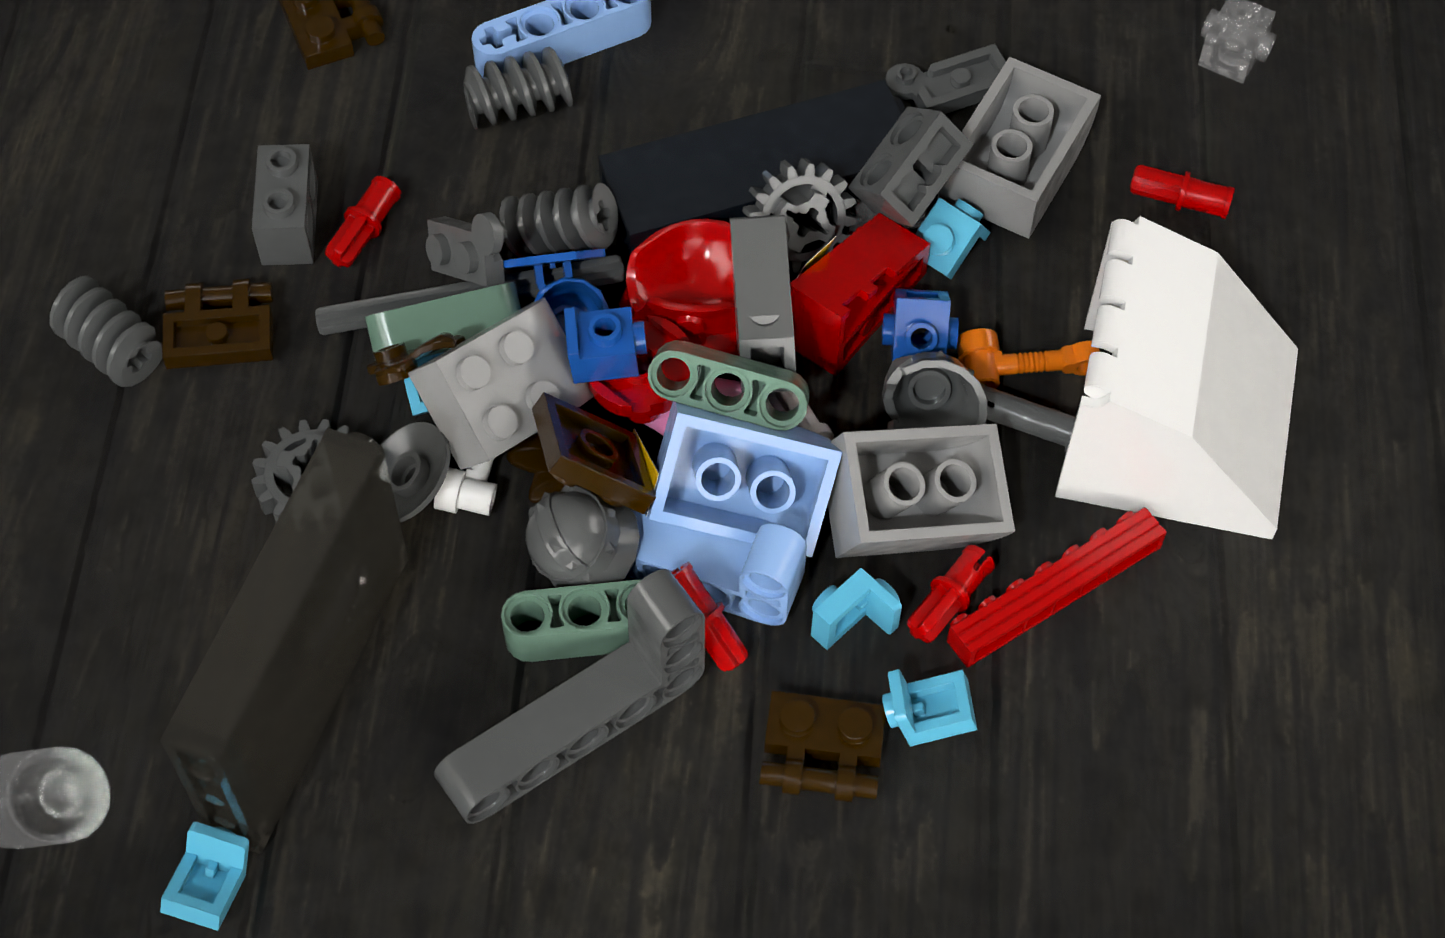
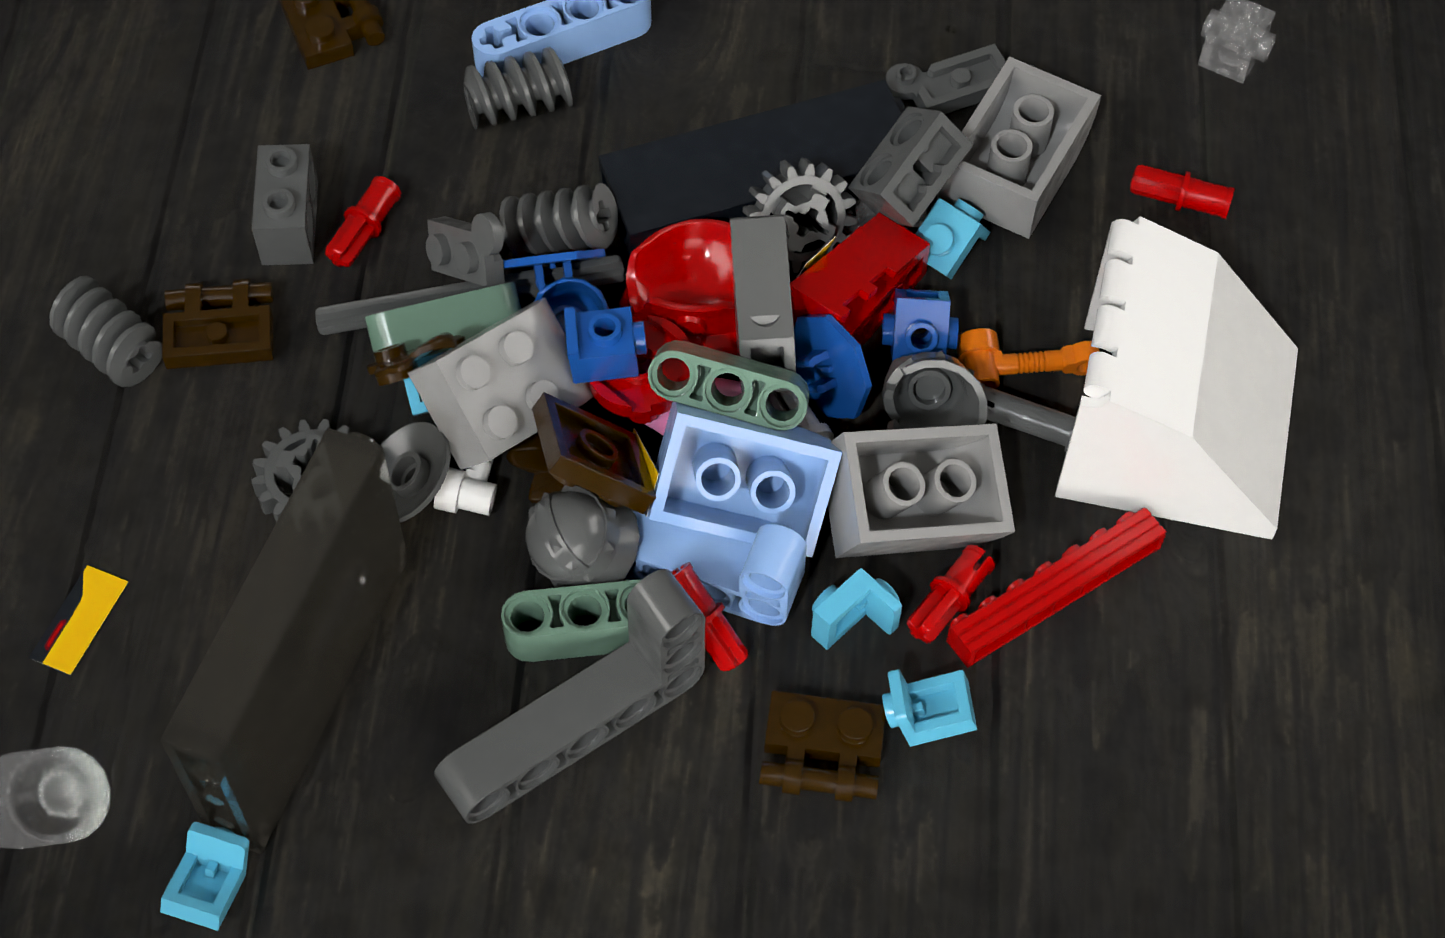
none -> yellow sticker [29,565,129,675]
none -> blue piece [794,314,872,419]

